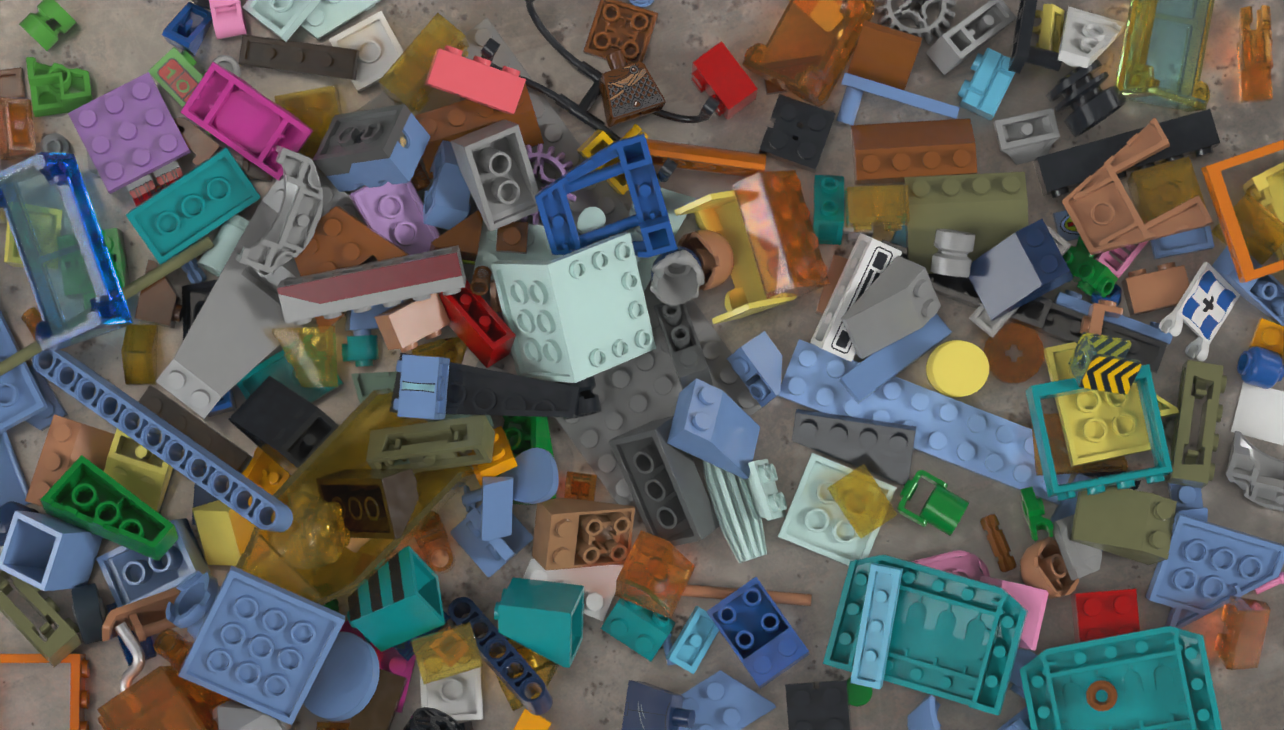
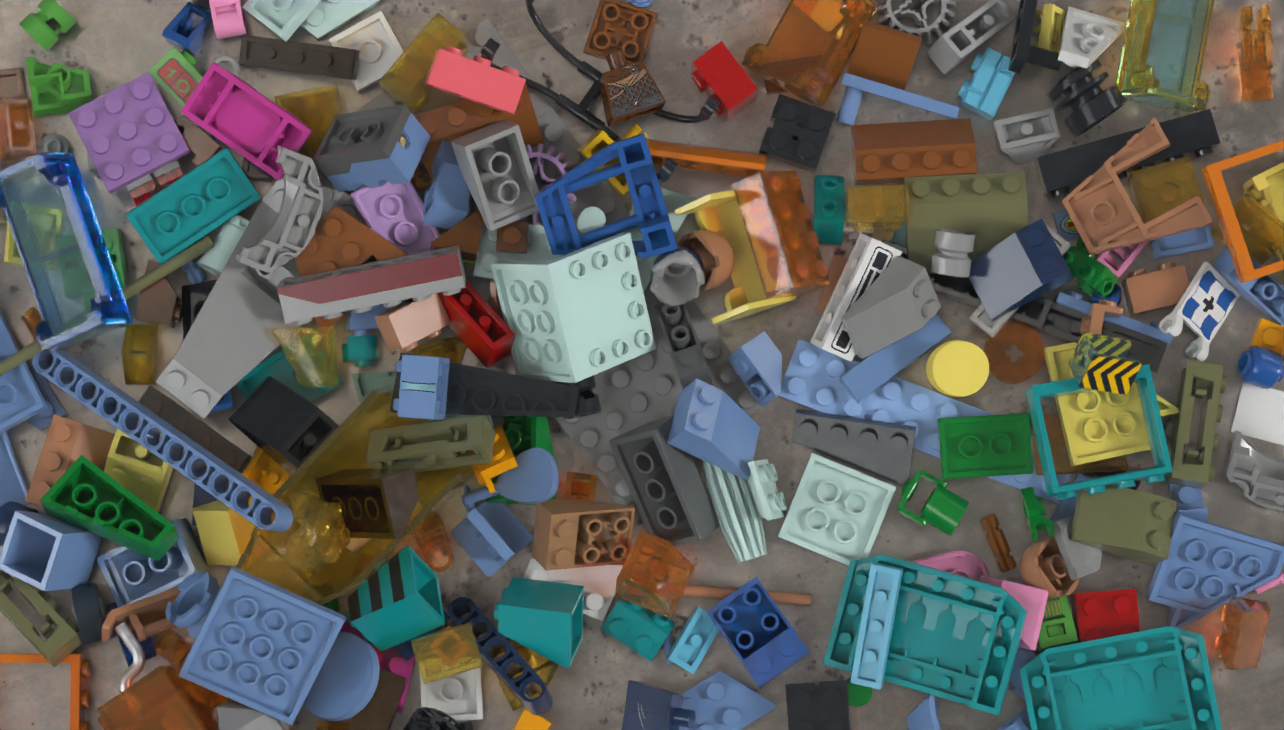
dark orange piece [470,266,492,295] -> none
medium blue slope [481,477,513,541] -> none
clear yellow plate [827,464,898,539] -> none
dark orange plate [1086,680,1117,711] -> none
none -> green tile [937,413,1033,479]
none -> bright green piece [1037,596,1078,654]

